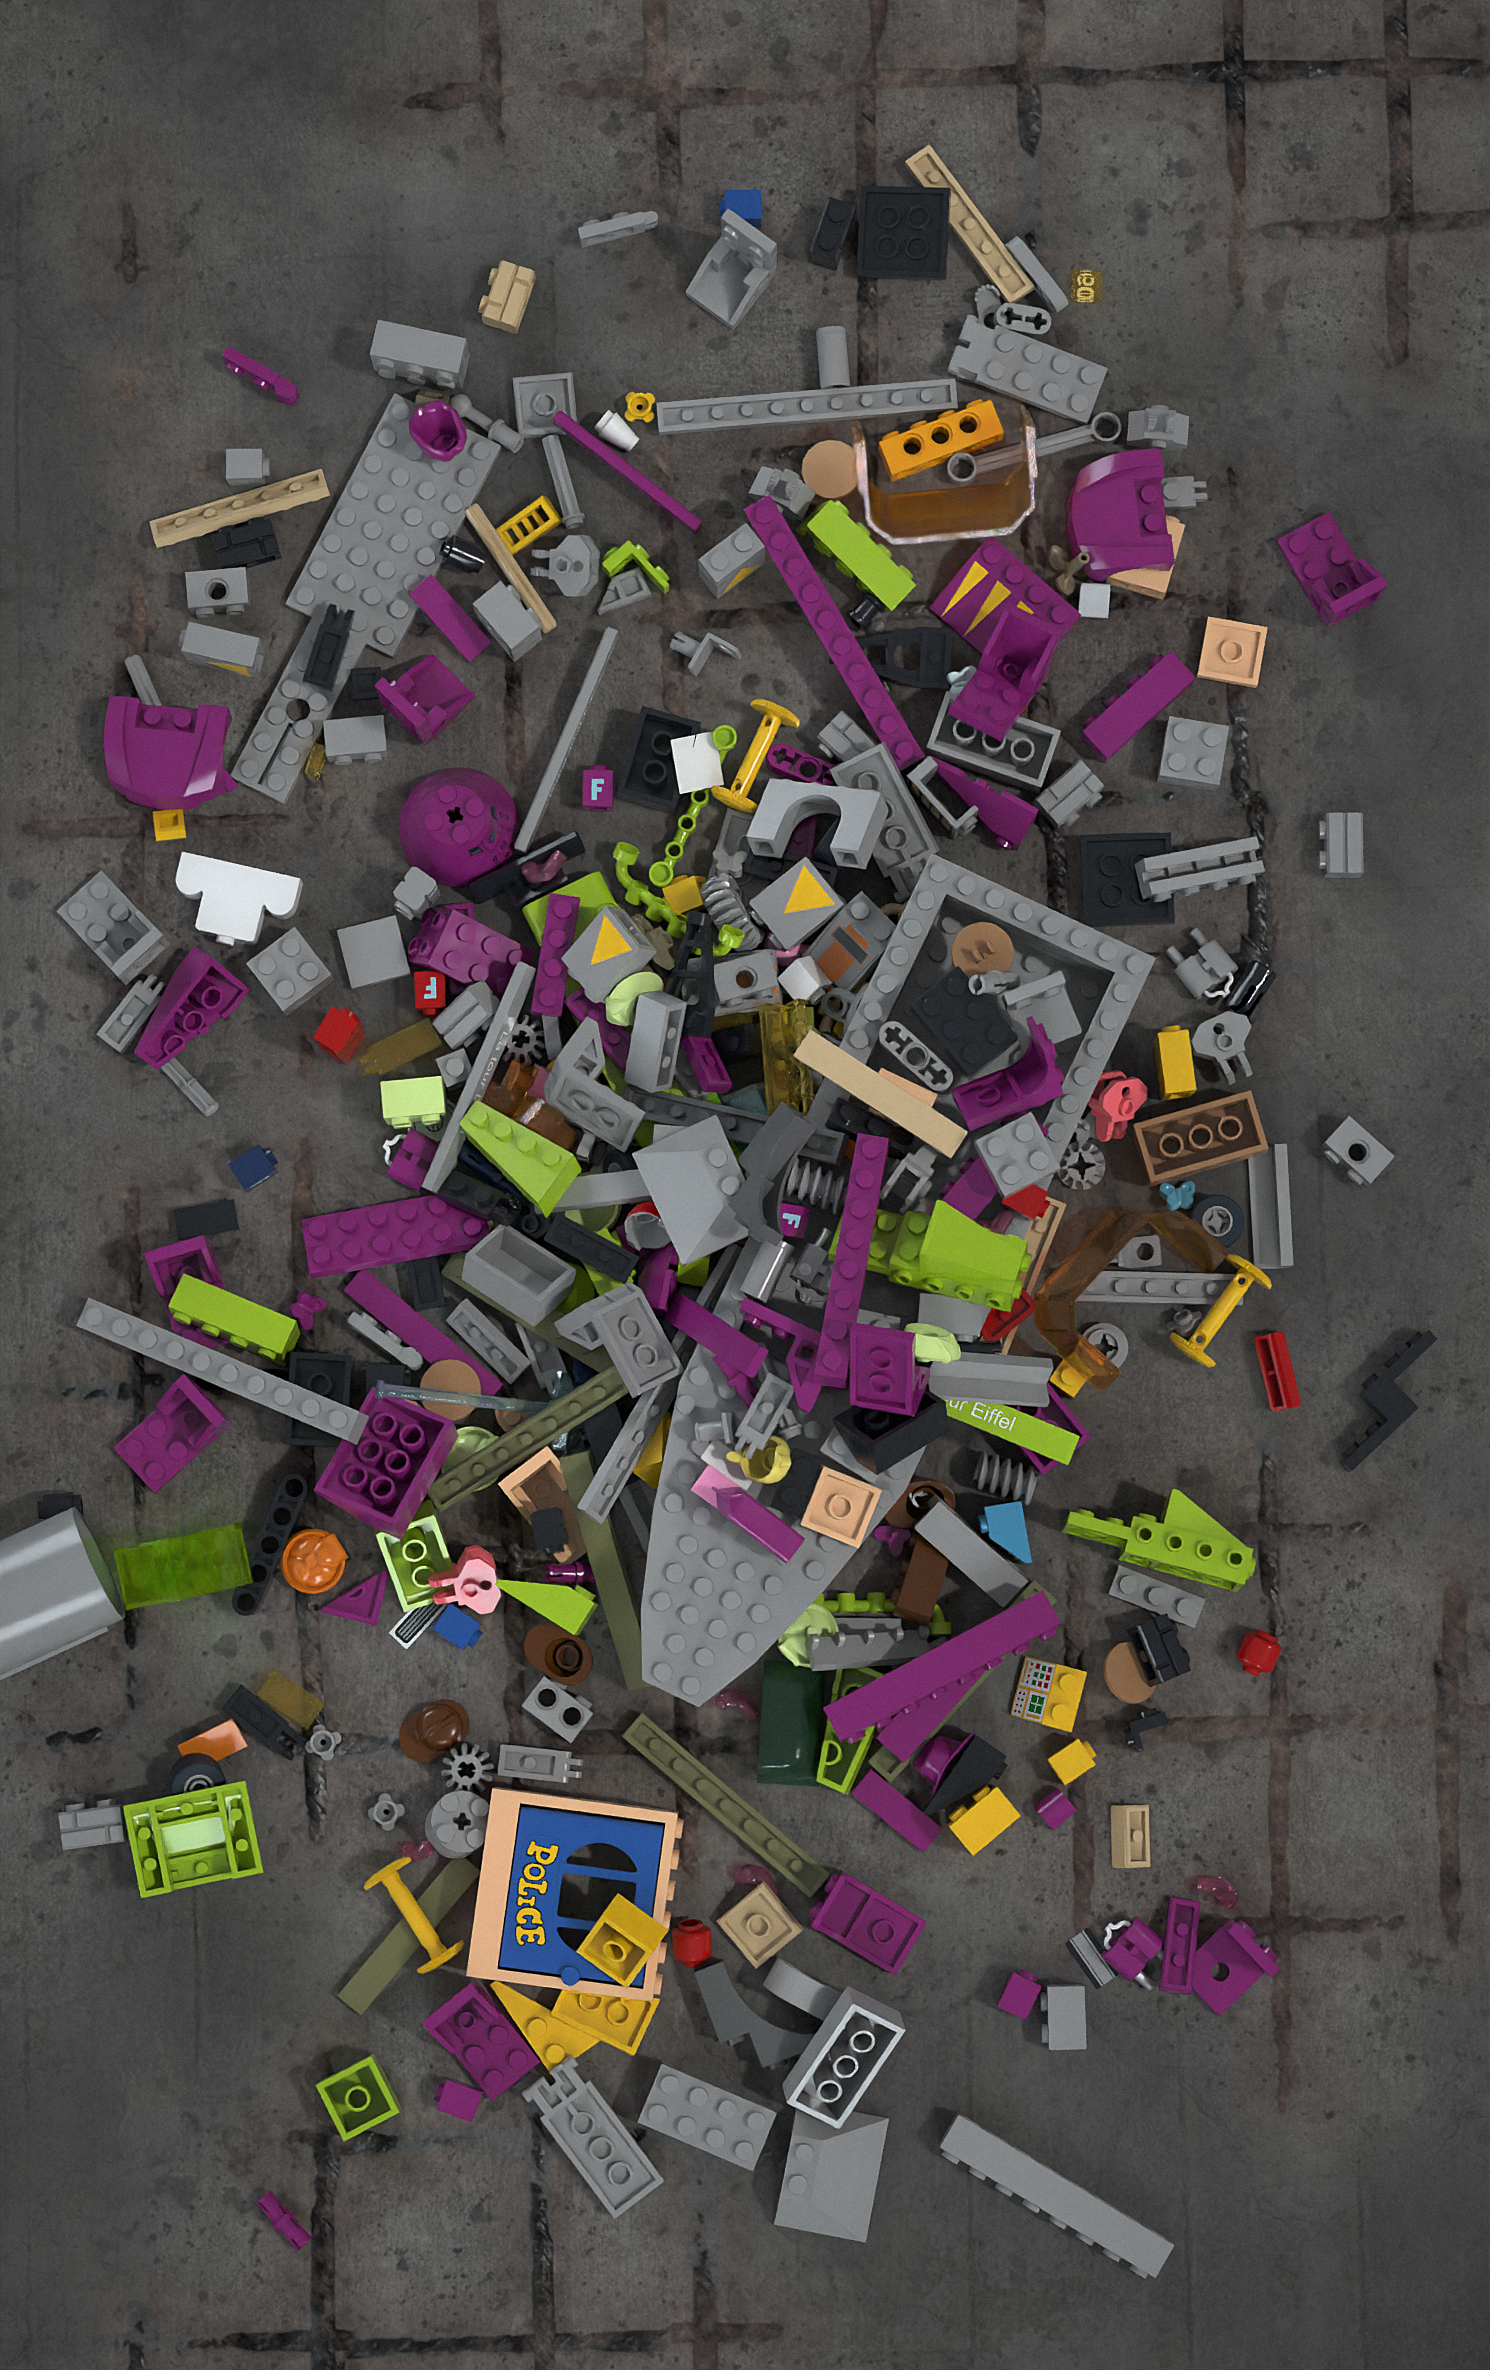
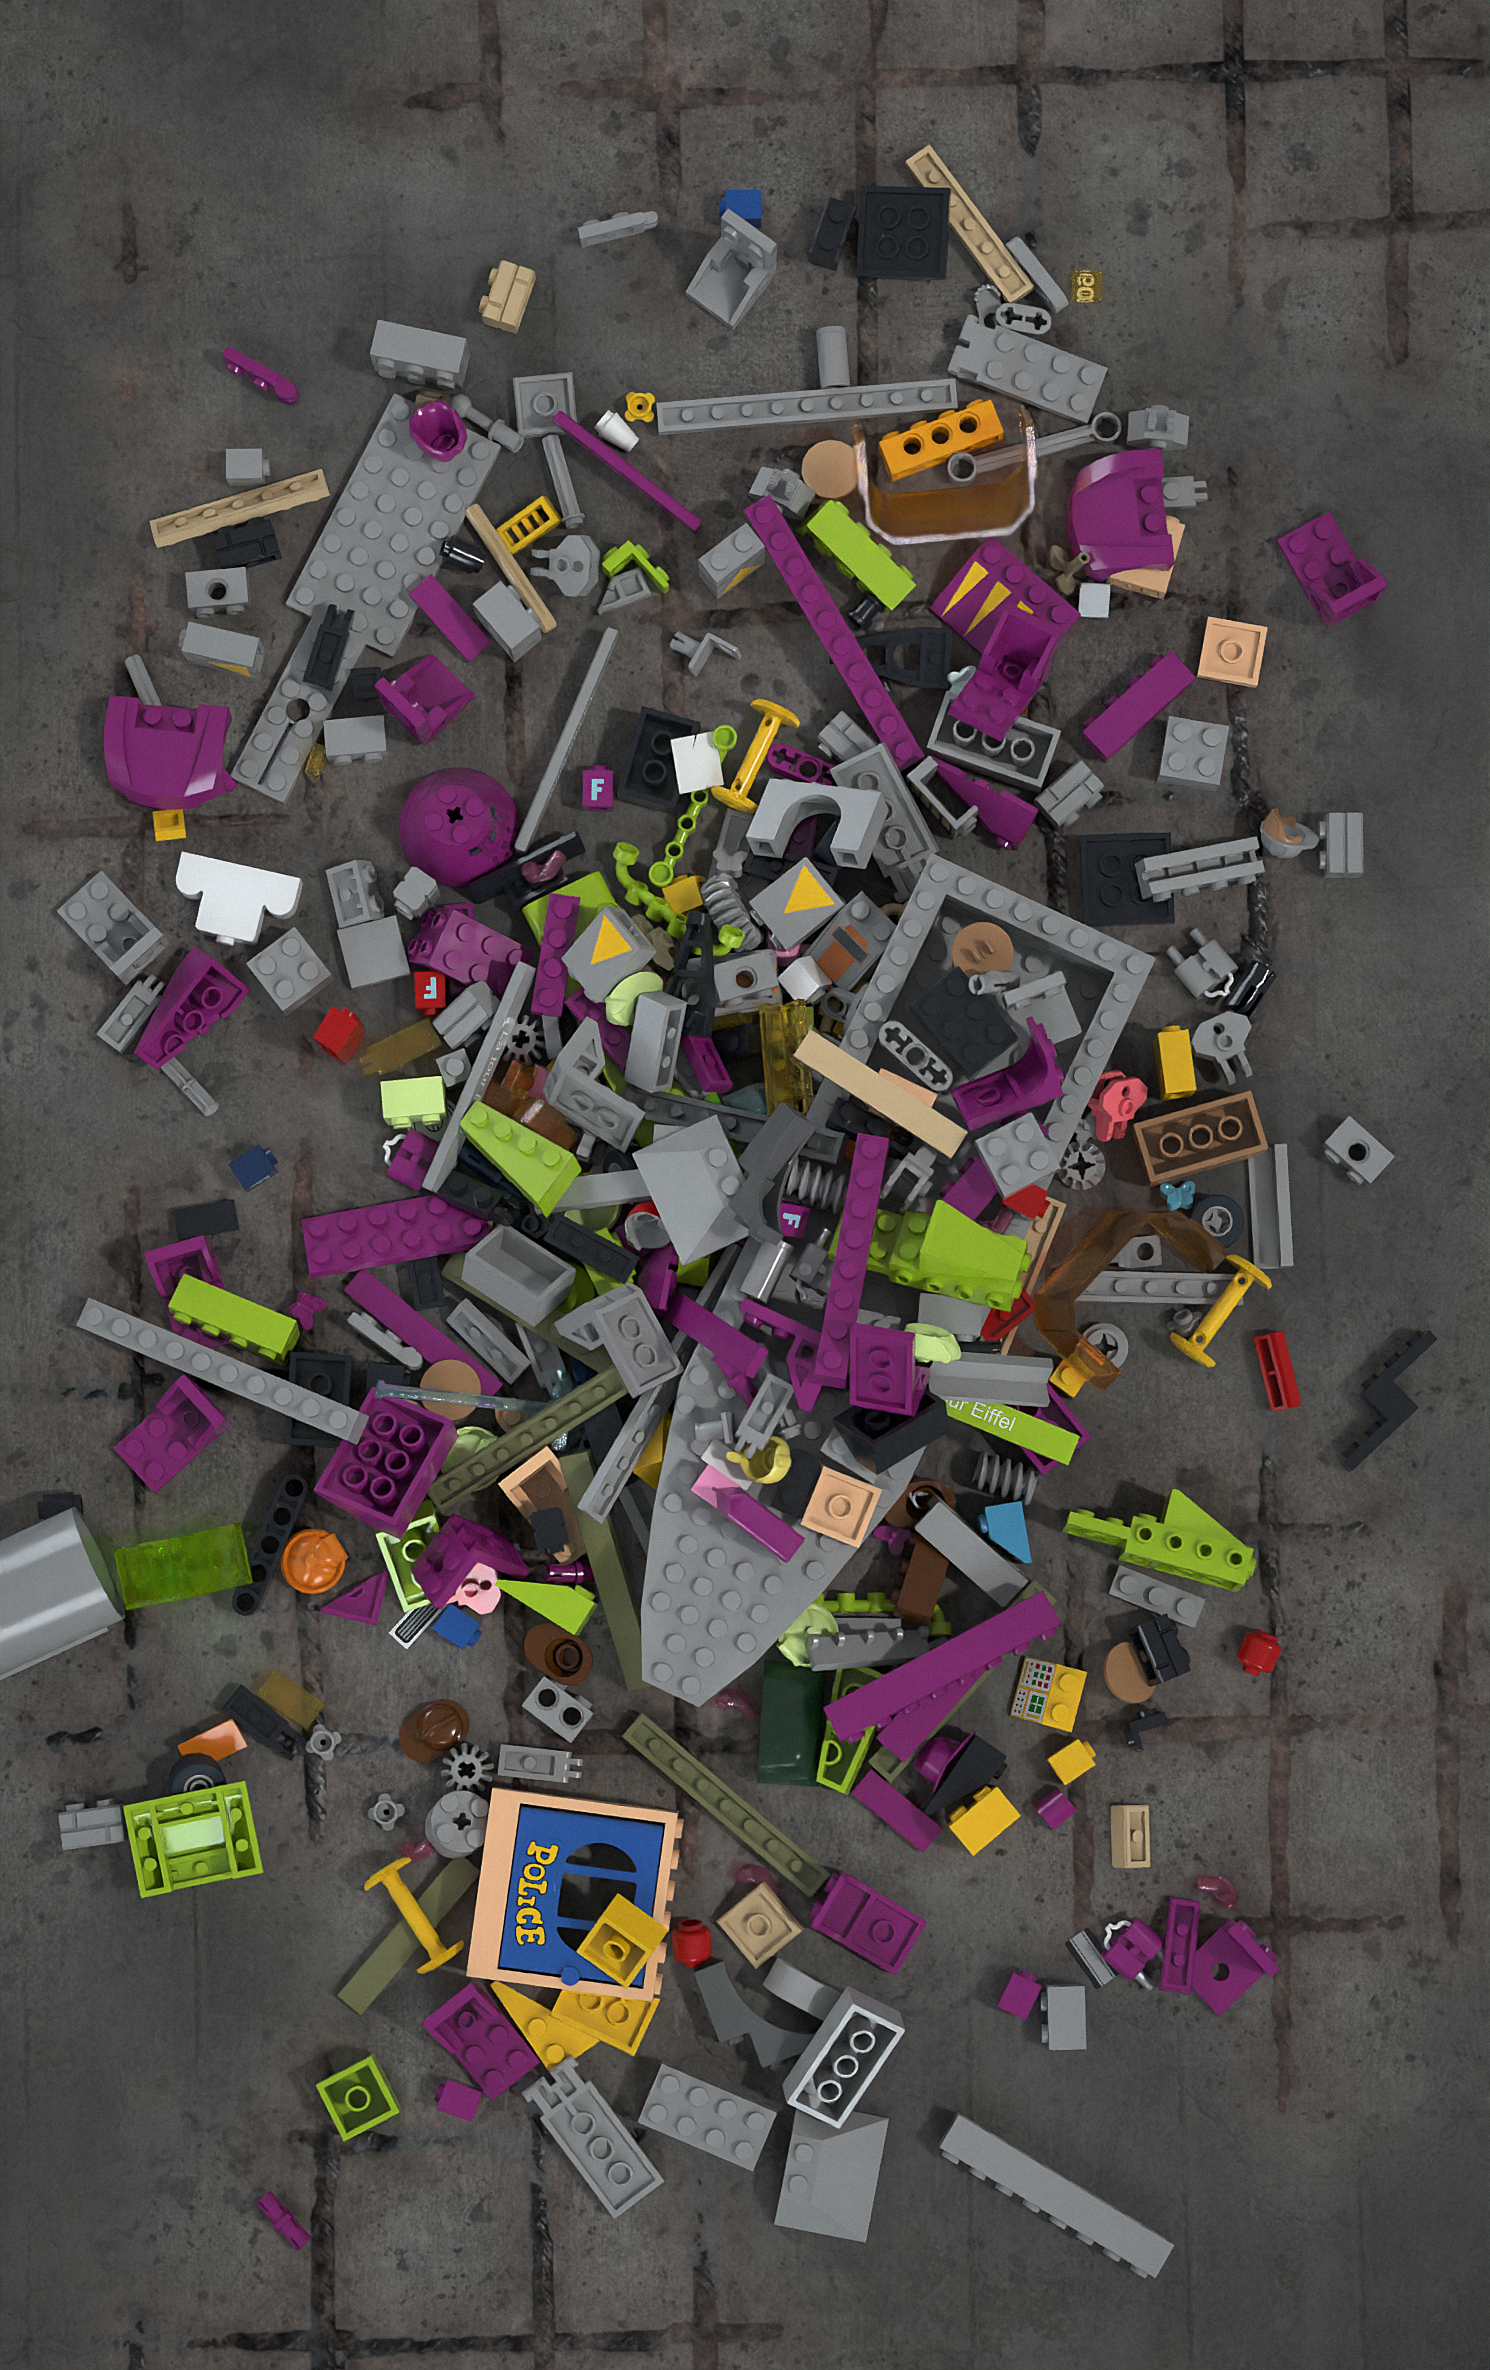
none -> light grey bracket [326,860,385,929]
none -> magenta bracket [410,1513,530,1609]
none -> light grey piece [1260,808,1319,858]

